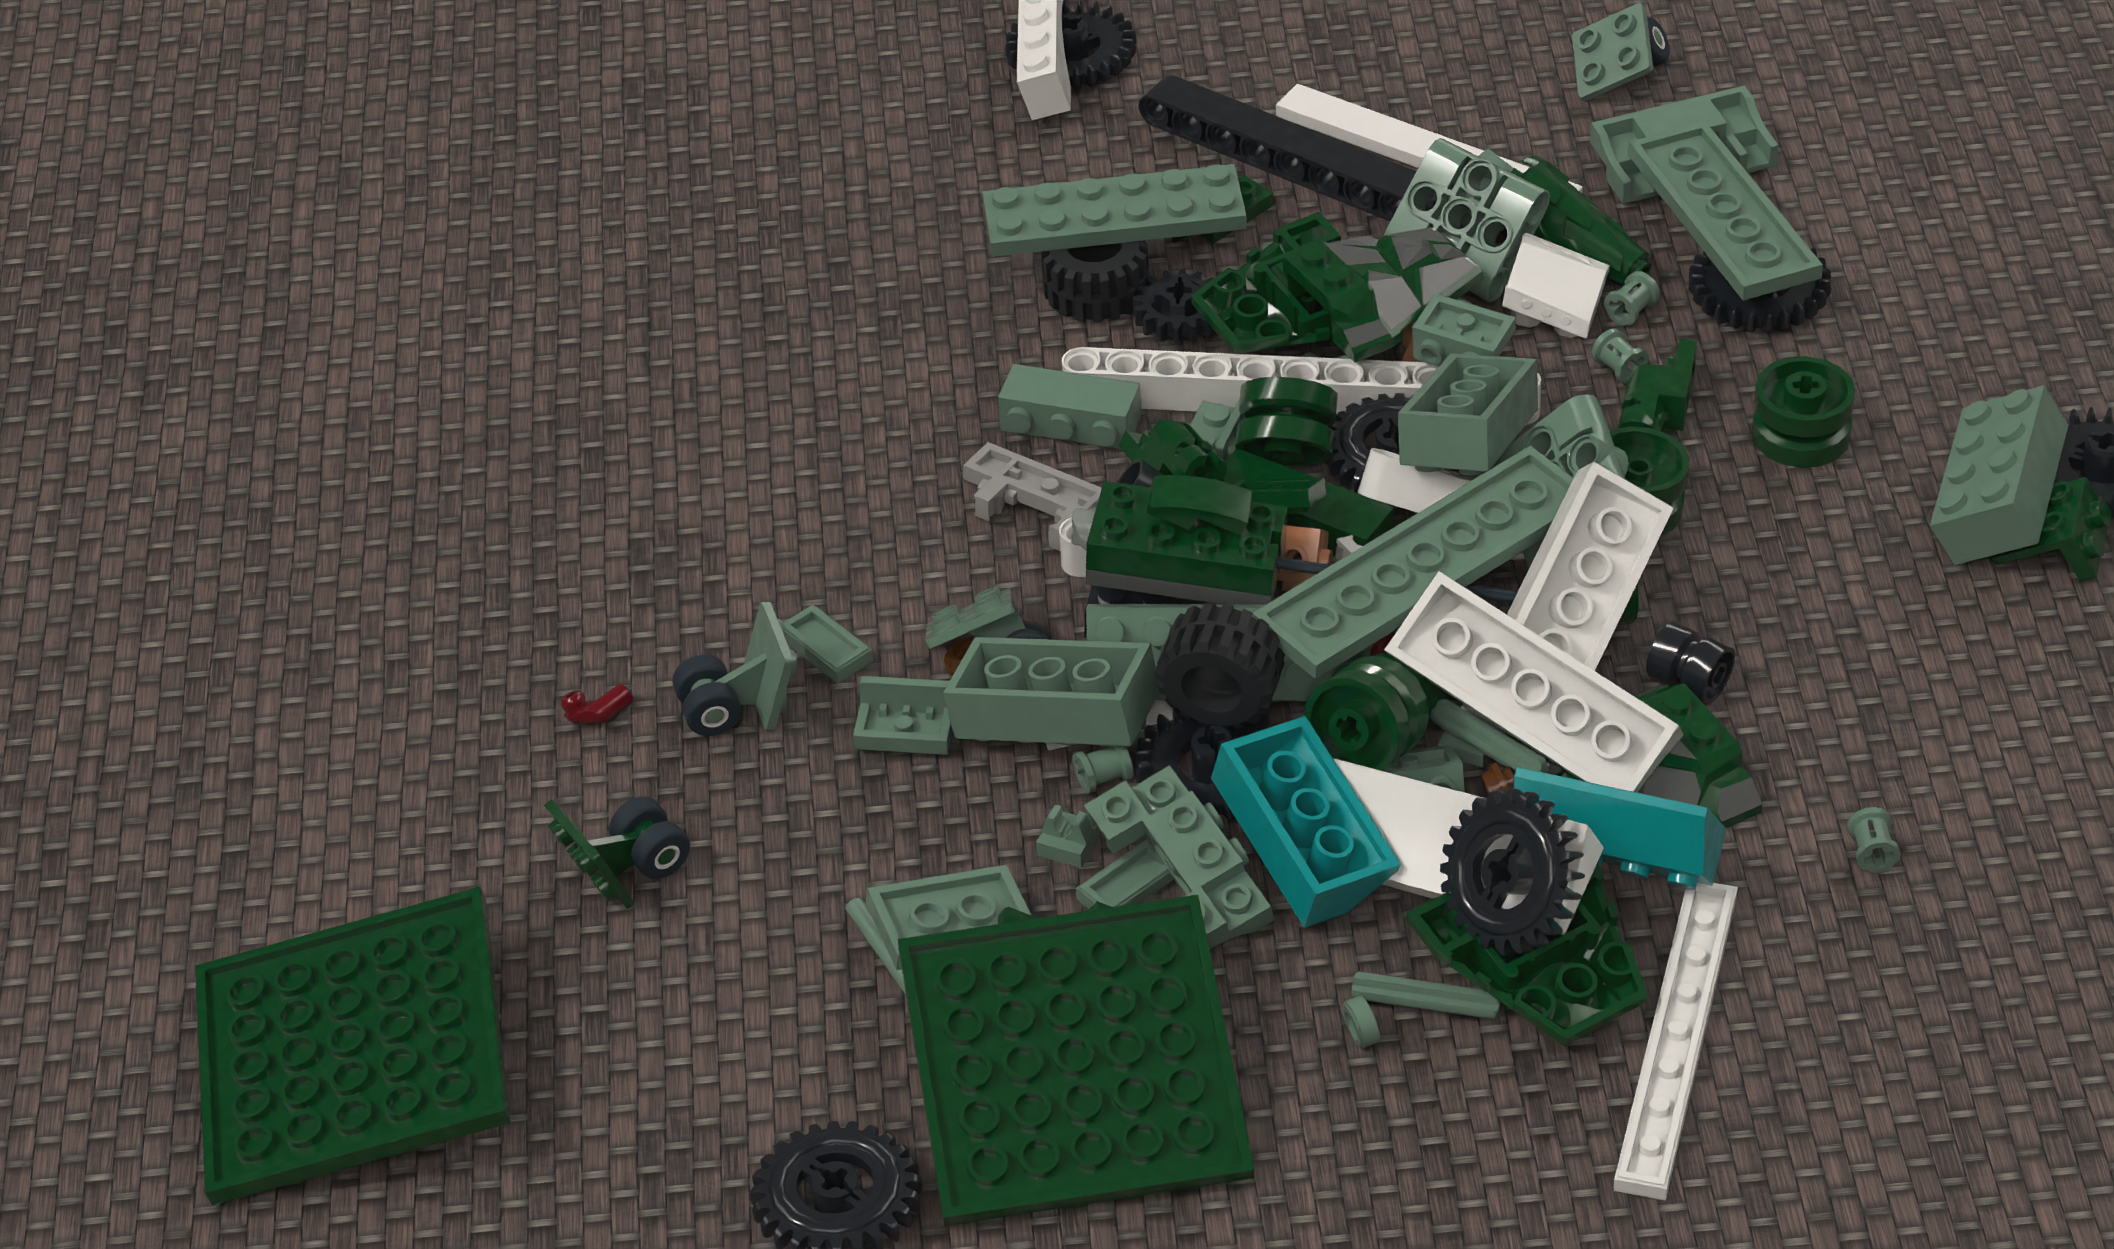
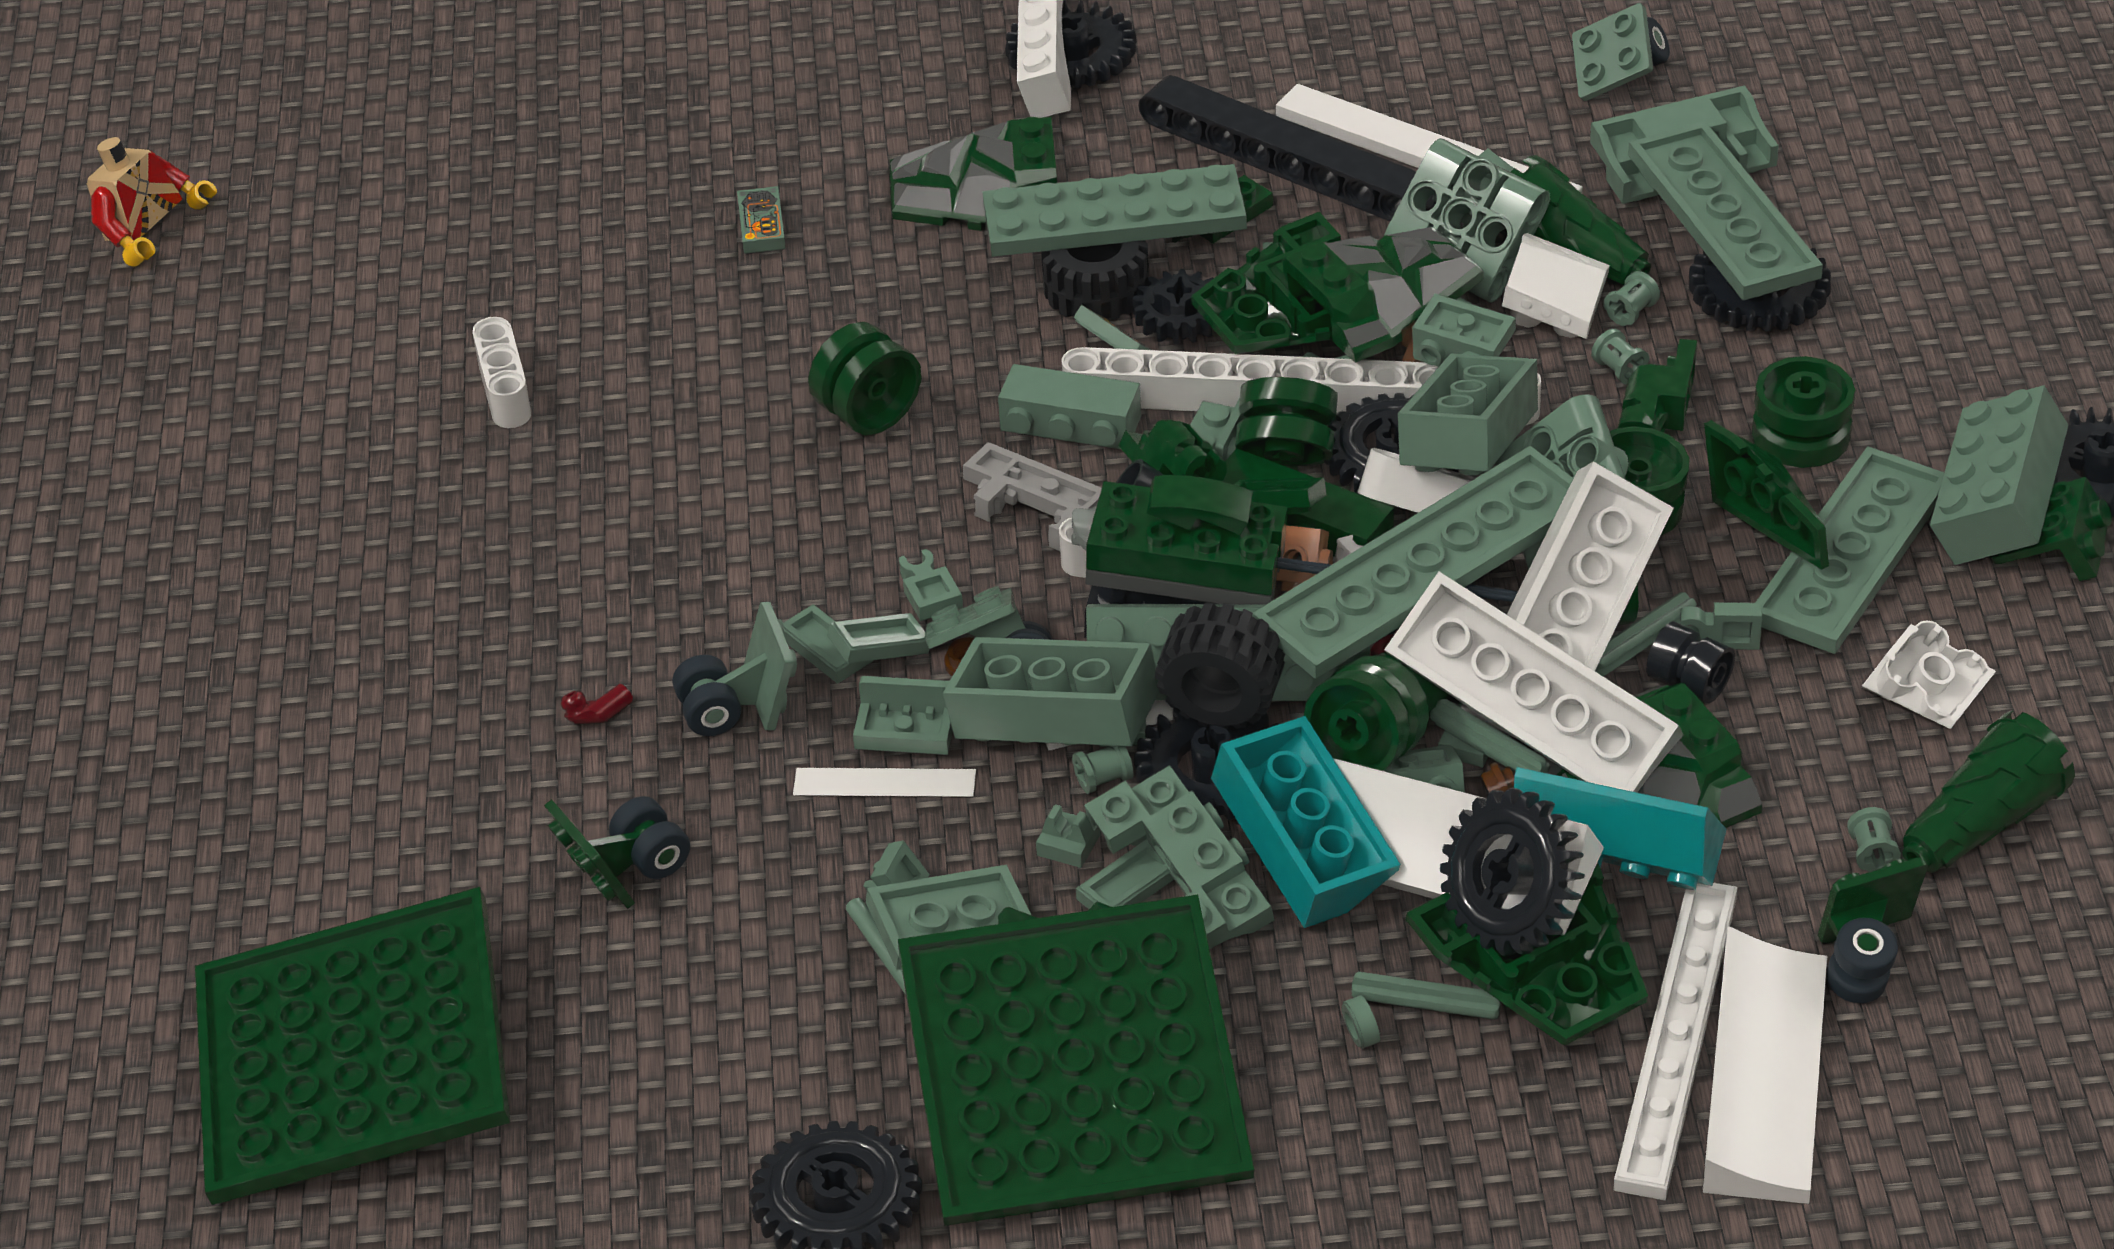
none -> torso [87,137,217,266]
none -> white beam [473,317,531,428]
none -> tile [737,186,786,254]
none -> white sticker [793,768,976,797]
none -> dark green wheel [808,321,922,436]
none -> sand green tile [827,613,929,663]
none -> sand green tile [863,840,930,891]
none -> wedge [890,117,1057,231]
none -> sand green plate [899,549,963,621]
none -> sand green tile [1073,305,1152,350]
none -> sand green axle [1595,592,1697,677]
none -> sand green plate [1680,602,1762,650]
none -> white arch [1703,926,1827,1204]
none -> dark green wedge [1704,420,1829,570]
none -> sand green plate [1755,446,1944,654]
none -> plate [1817,857,1928,1003]
none -> white slope [1861,620,1996,729]
none -> dark green cone [1902,710,2075,873]

